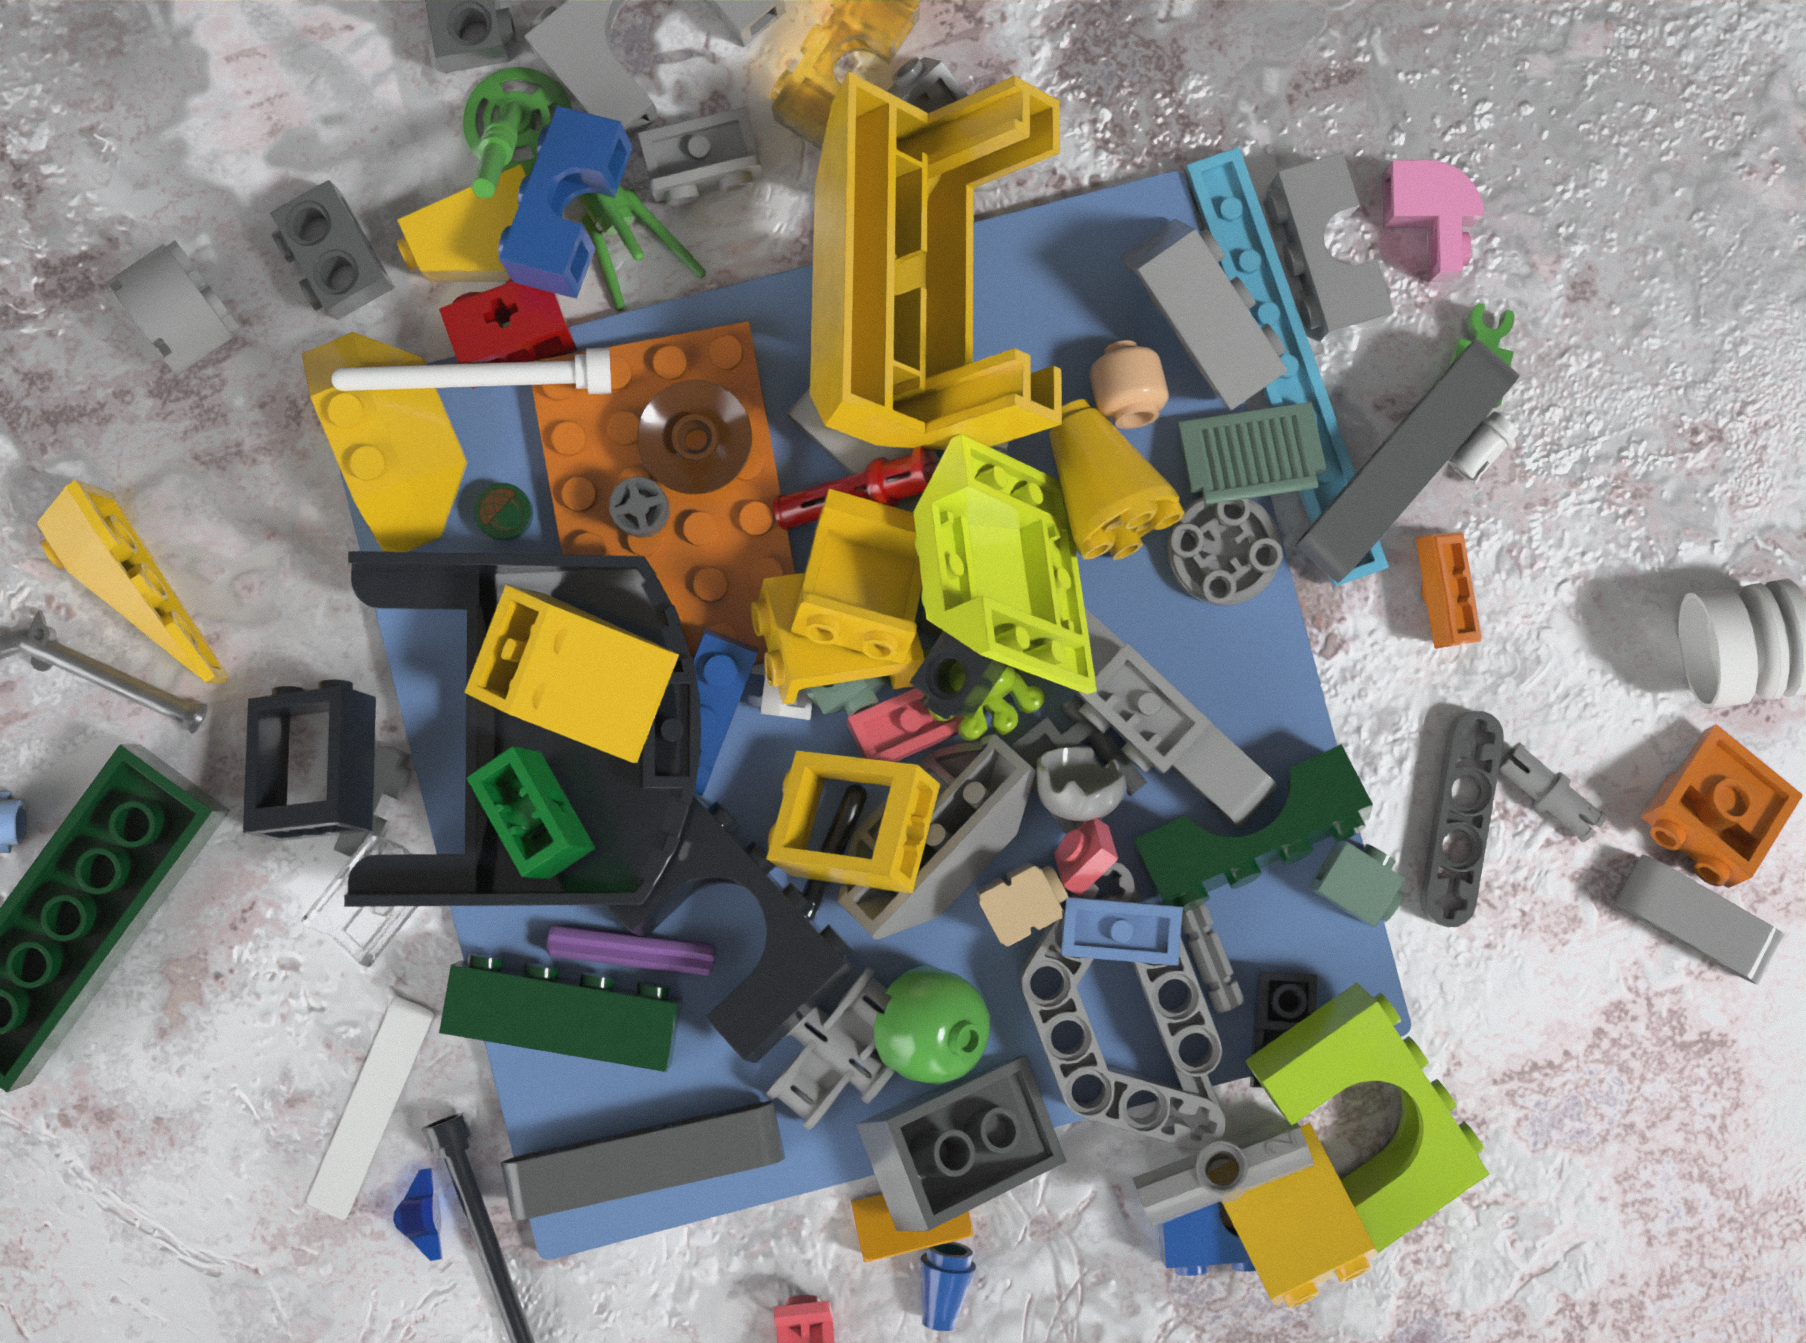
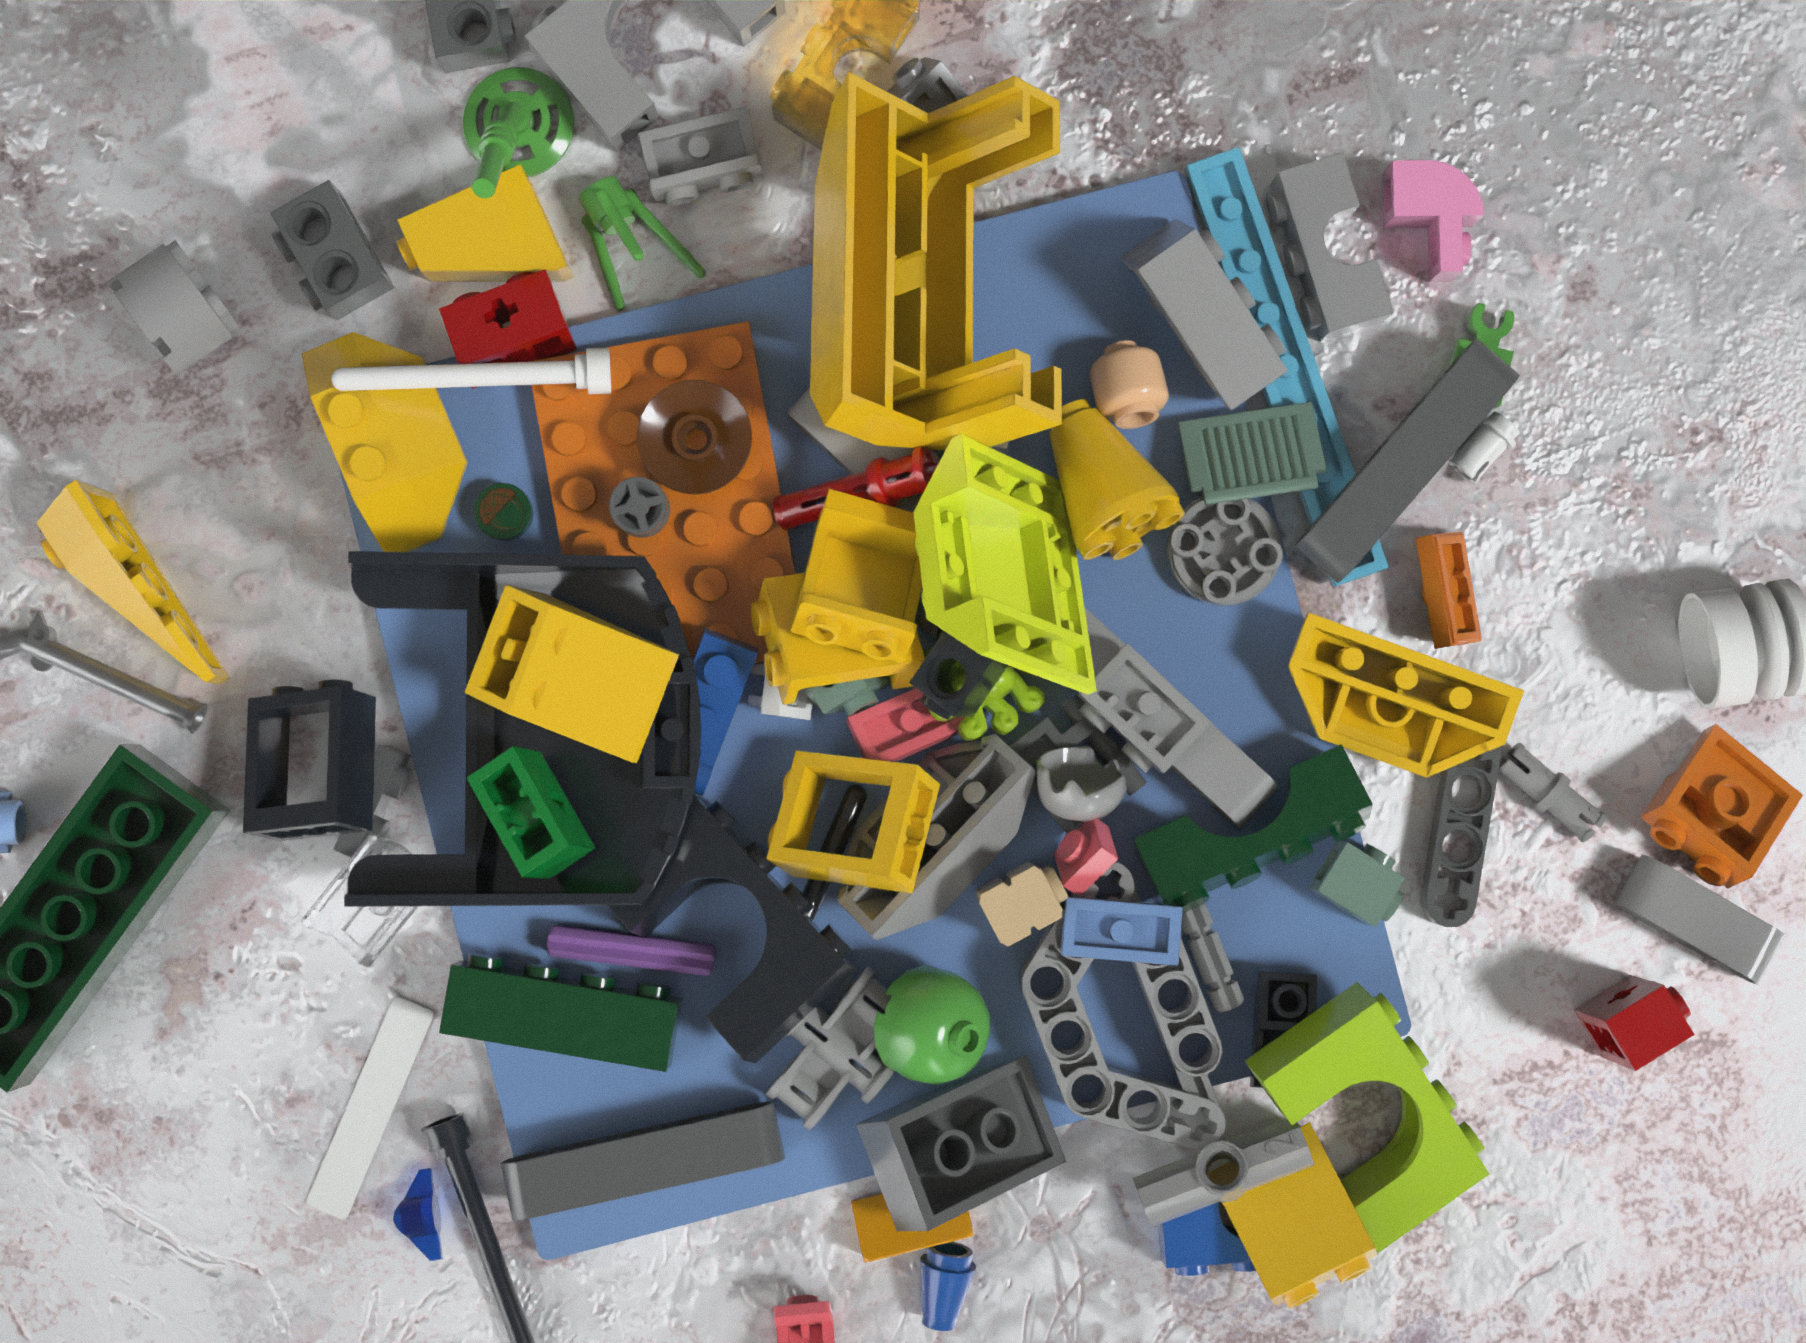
blue arch [498,106,633,299] -> none
none -> yellow wedge [1288,612,1524,778]
none -> red brick [1574,975,1695,1071]

